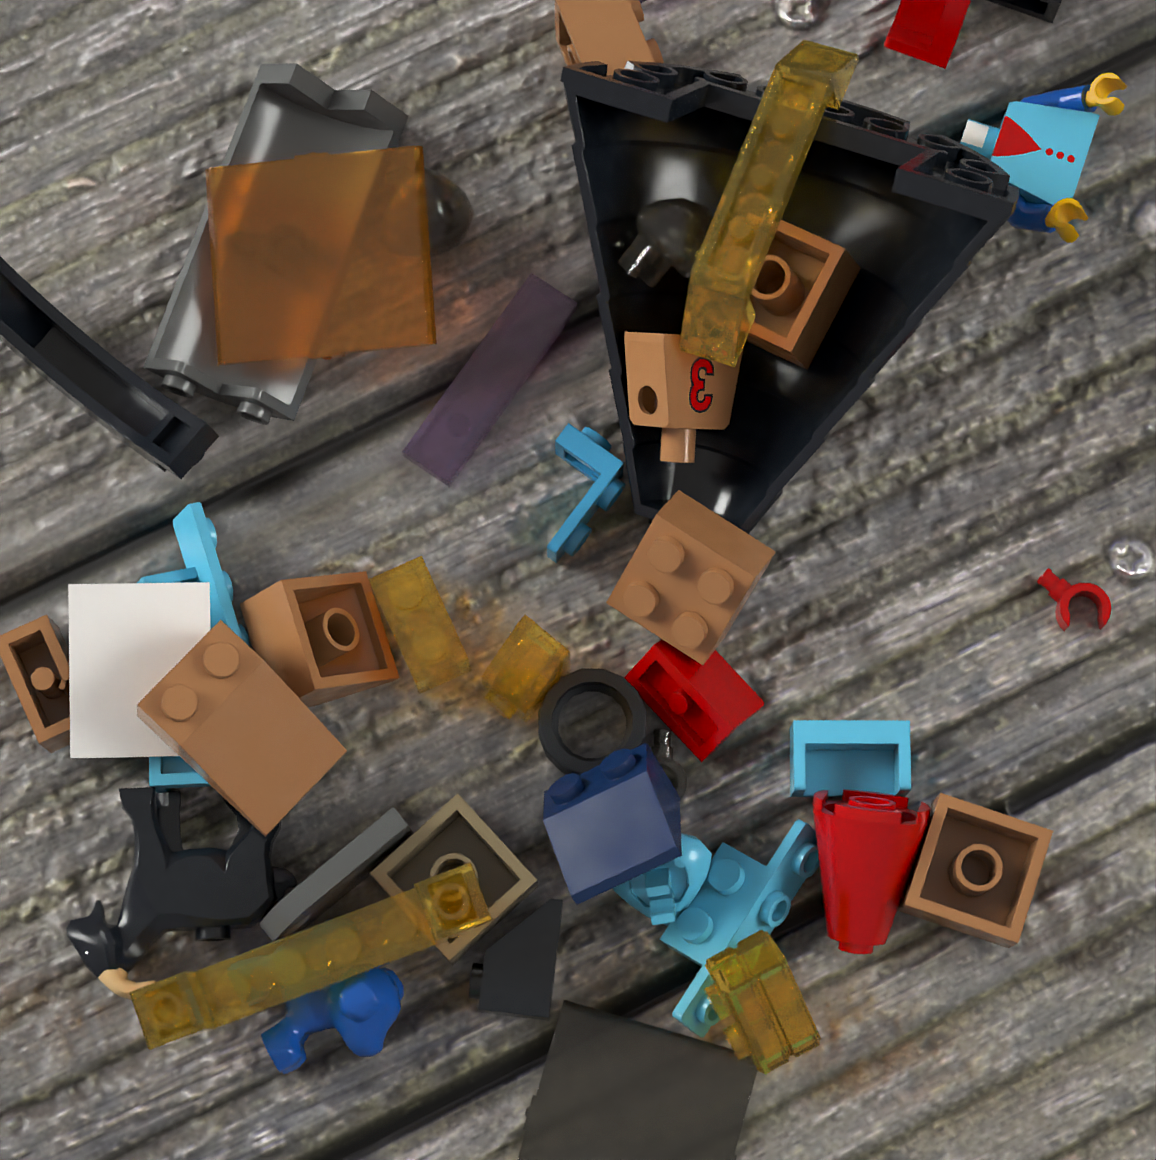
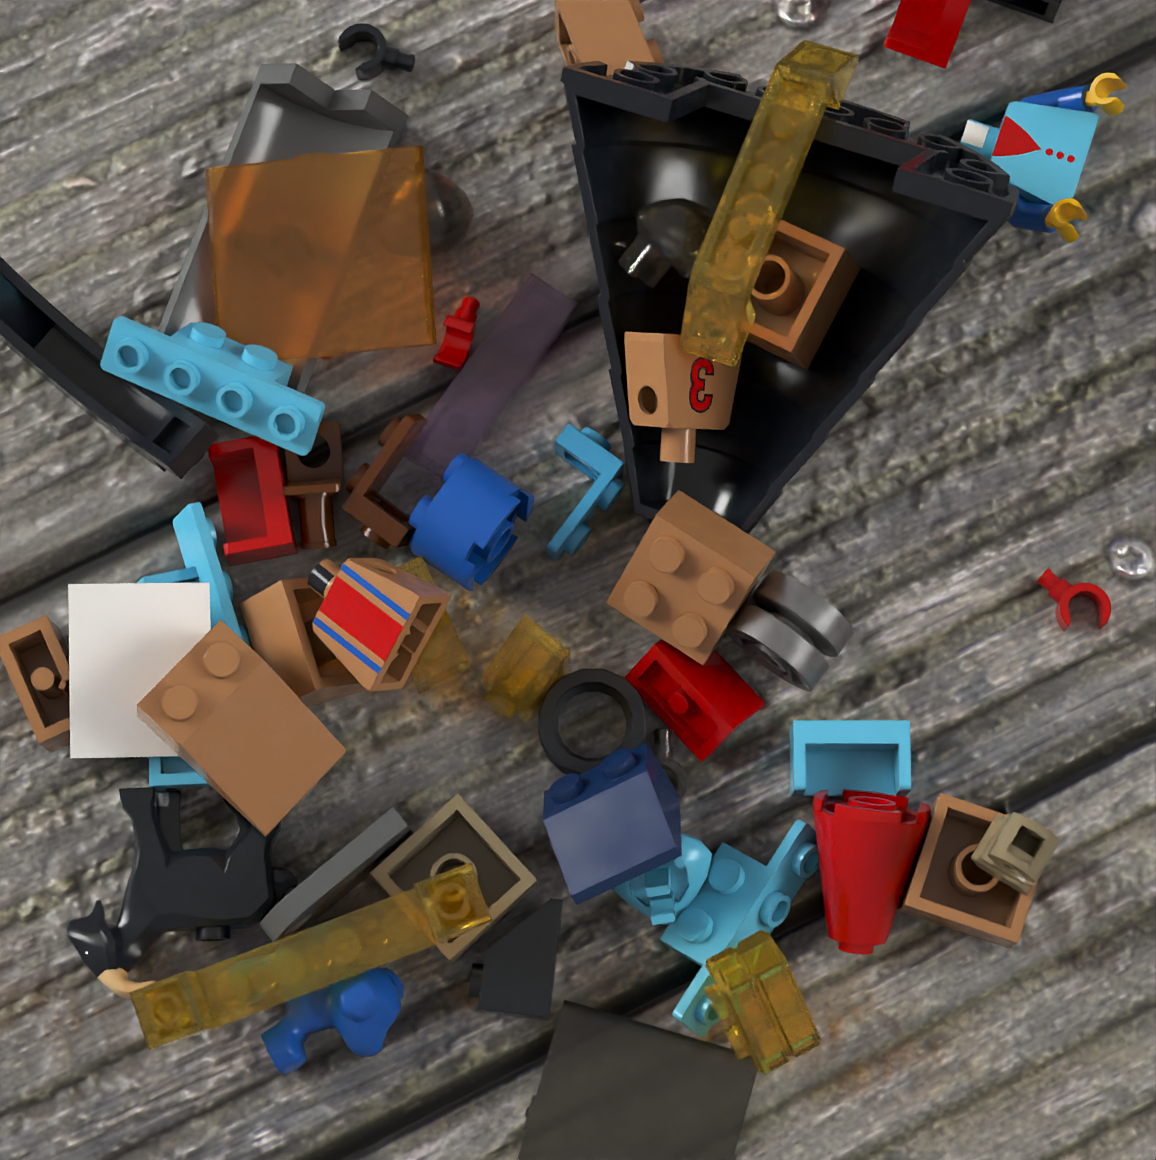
none -> medium azure bracket [100,316,325,456]
none -> red panel [207,436,298,566]
none -> reddish brown bracket [283,421,345,549]
none -> medium nougat torso [307,558,452,692]
none -> black piece [338,23,415,80]
none -> reddish brown bracket [342,413,428,549]
none -> blue brick [408,453,534,592]
none -> red piece [433,296,480,371]
none -> flat silver wheel [727,570,855,692]
none -> dark tan leg [971,812,1060,896]

